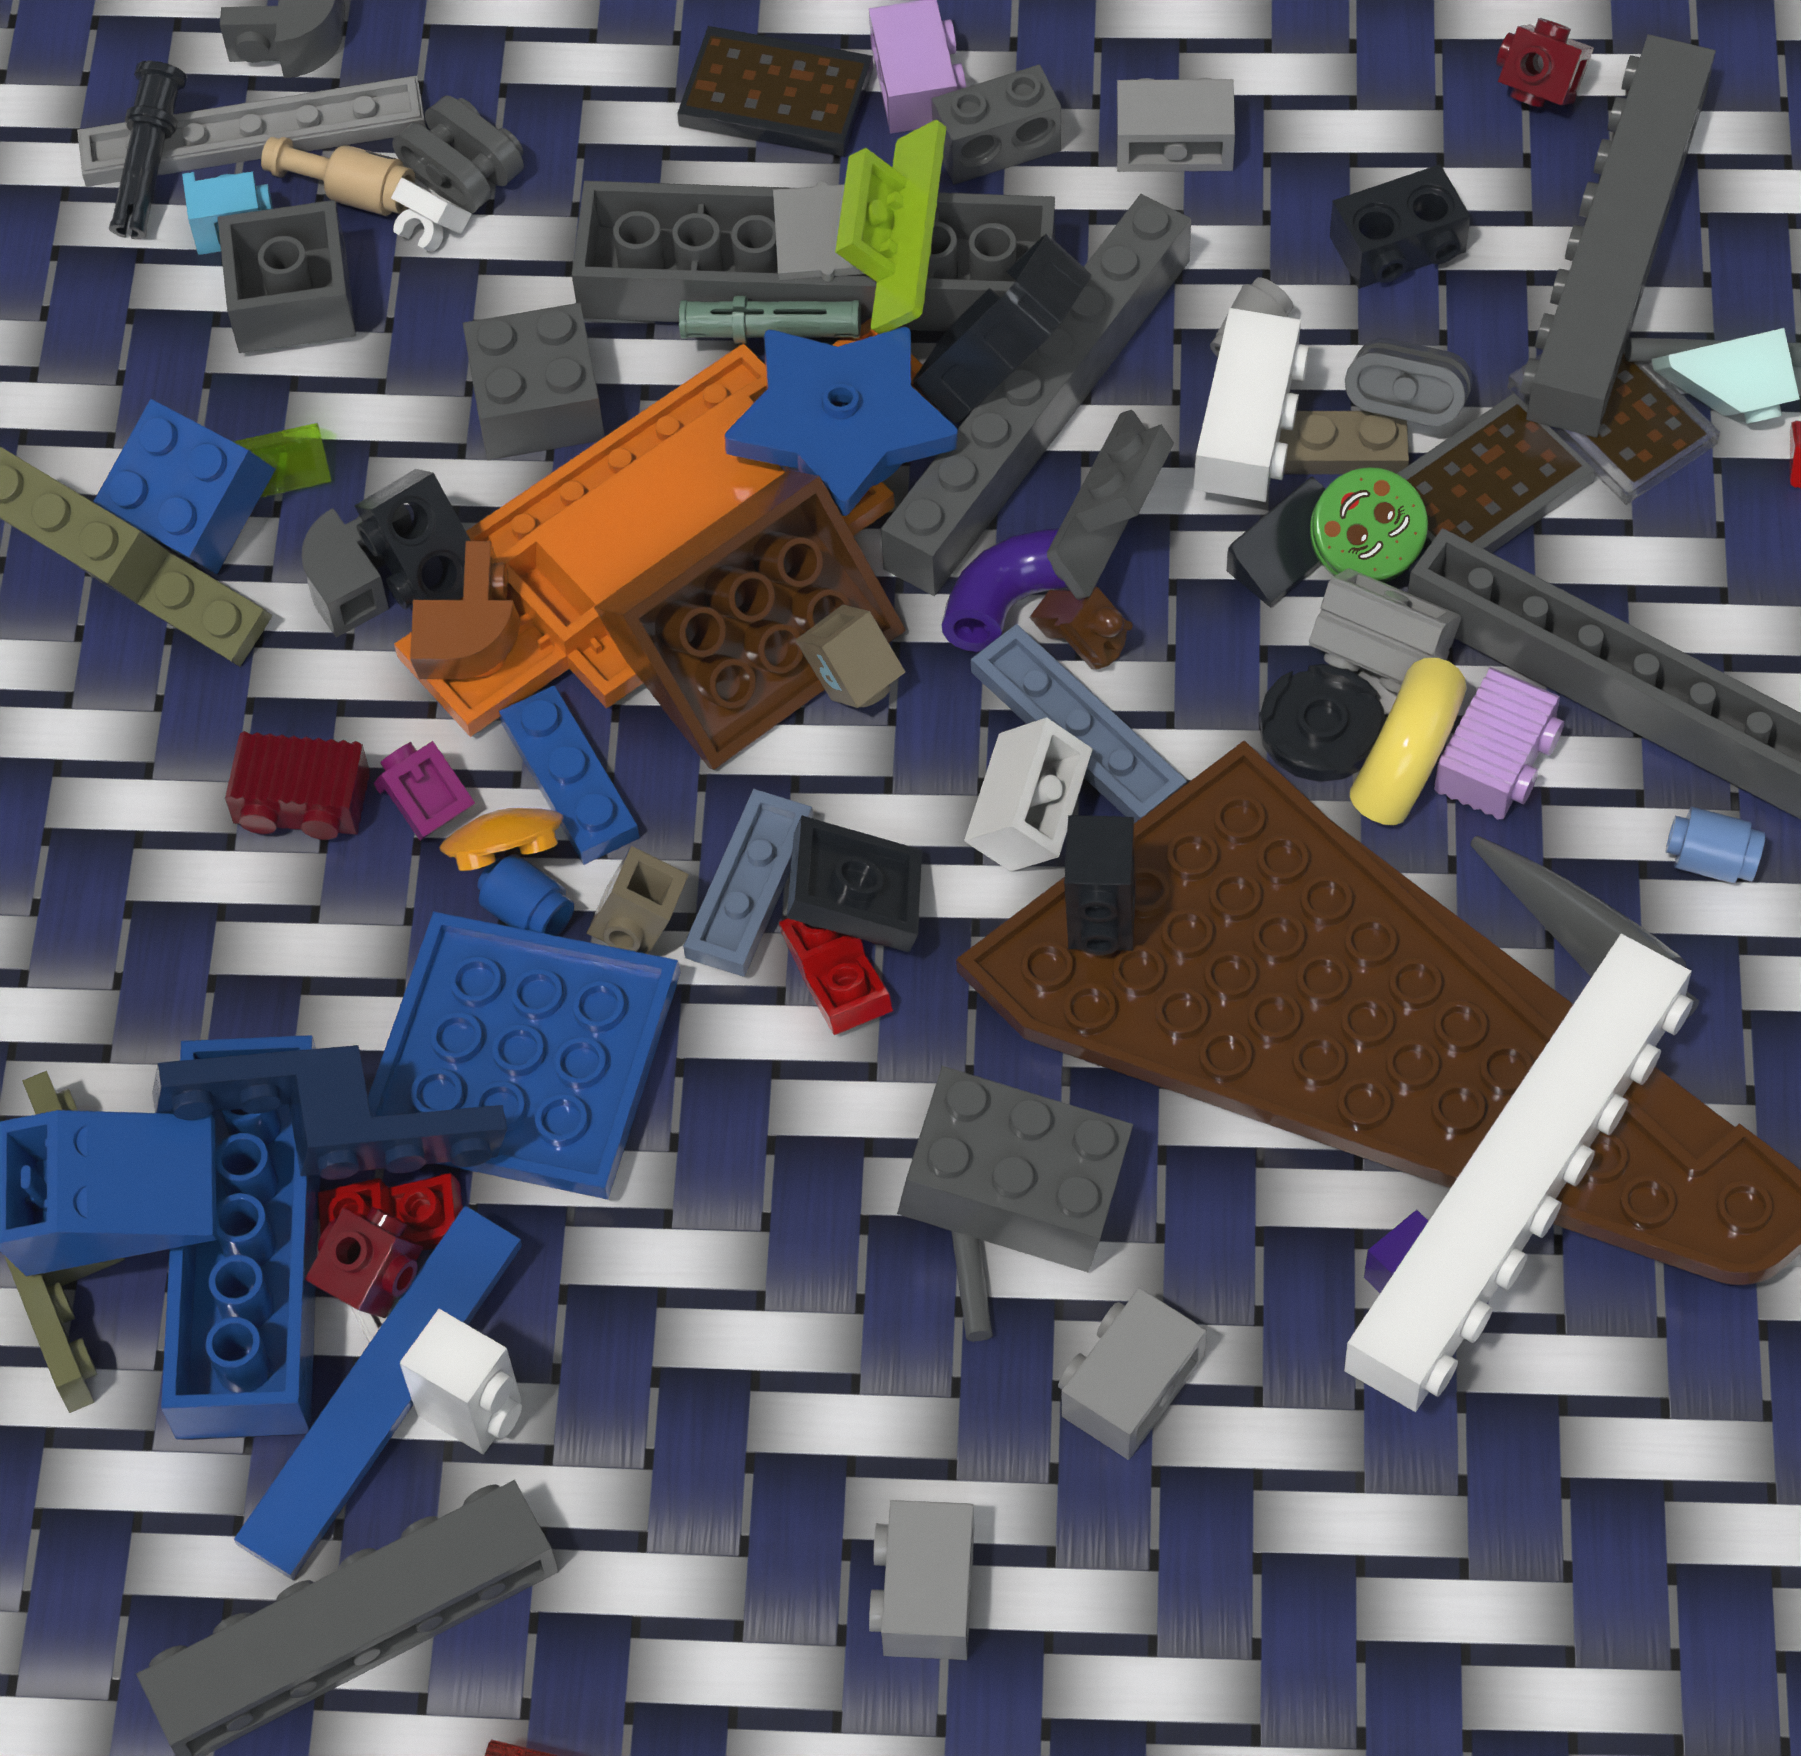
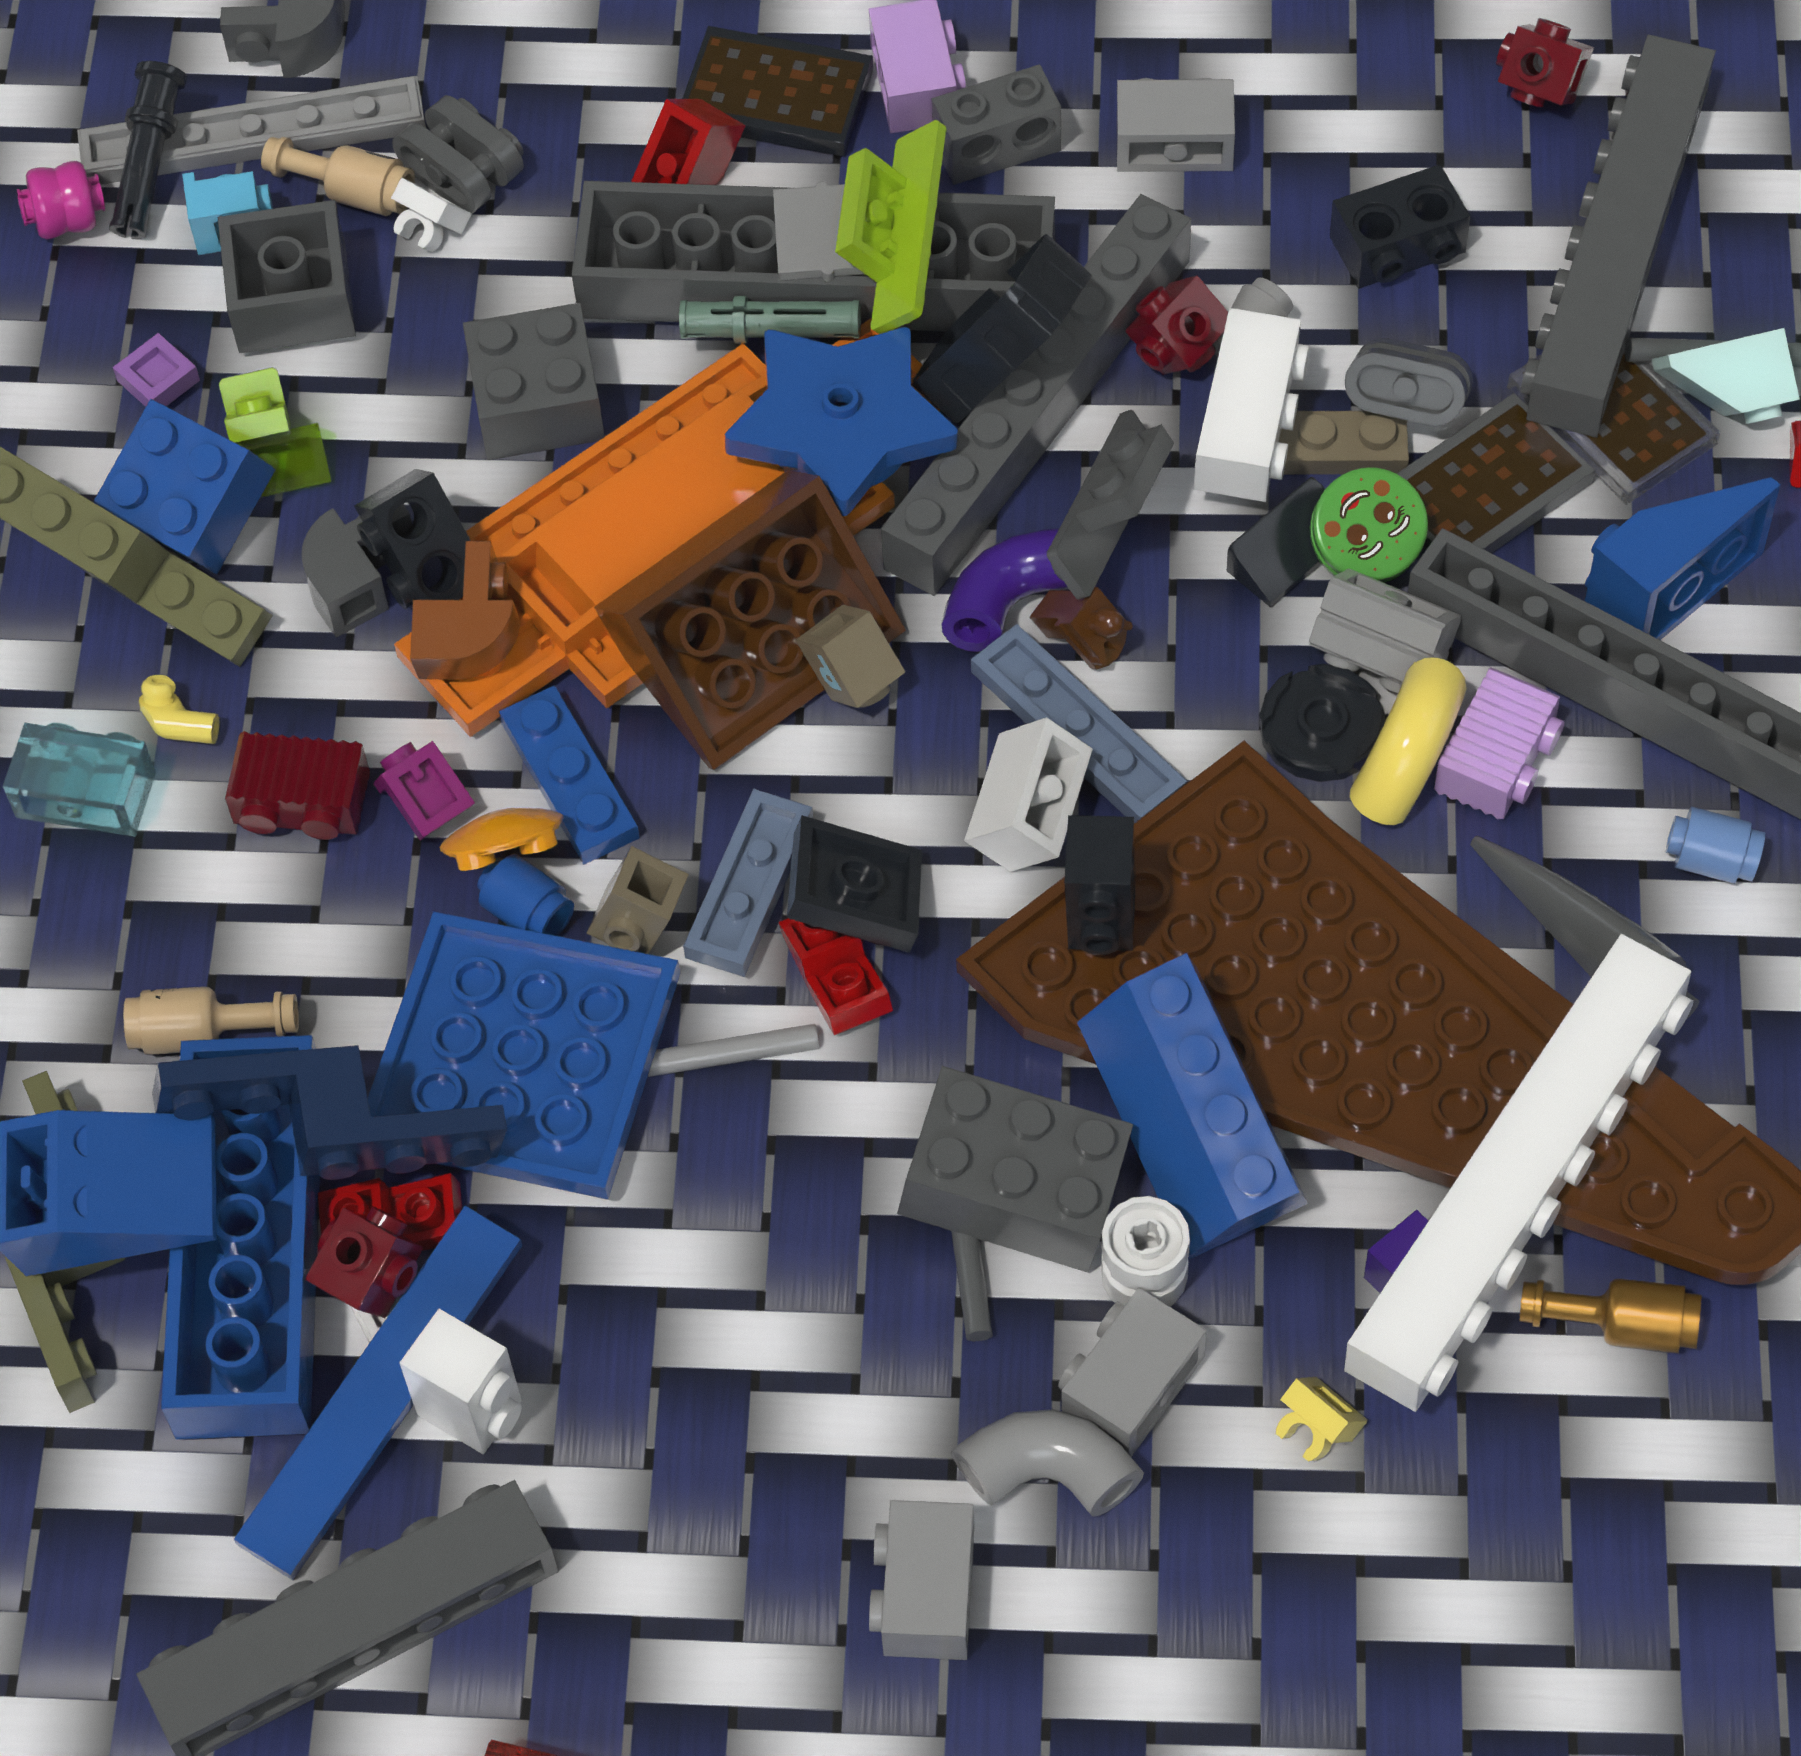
none -> clear light blue brick [3,722,156,837]
none -> dark pink piece [16,161,105,239]
none -> medium lavender plate [113,333,200,407]
none -> tan piece [123,987,299,1055]
none -> light yellow arm [139,675,220,744]
none -> lime bracket [219,367,291,443]
none -> red slope [631,99,746,185]
none -> light grey bar [648,1024,819,1077]
none -> light grey cylinder [951,1409,1144,1517]
none -> blue slope [1077,953,1308,1260]
none -> white wheel [1101,1196,1190,1307]
none -> dark red brick [1125,275,1228,375]
none -> light yellow tile [1276,1377,1368,1462]
none -> pearl gold piece [1520,1279,1702,1354]
none -> blue slope [1585,477,1781,640]

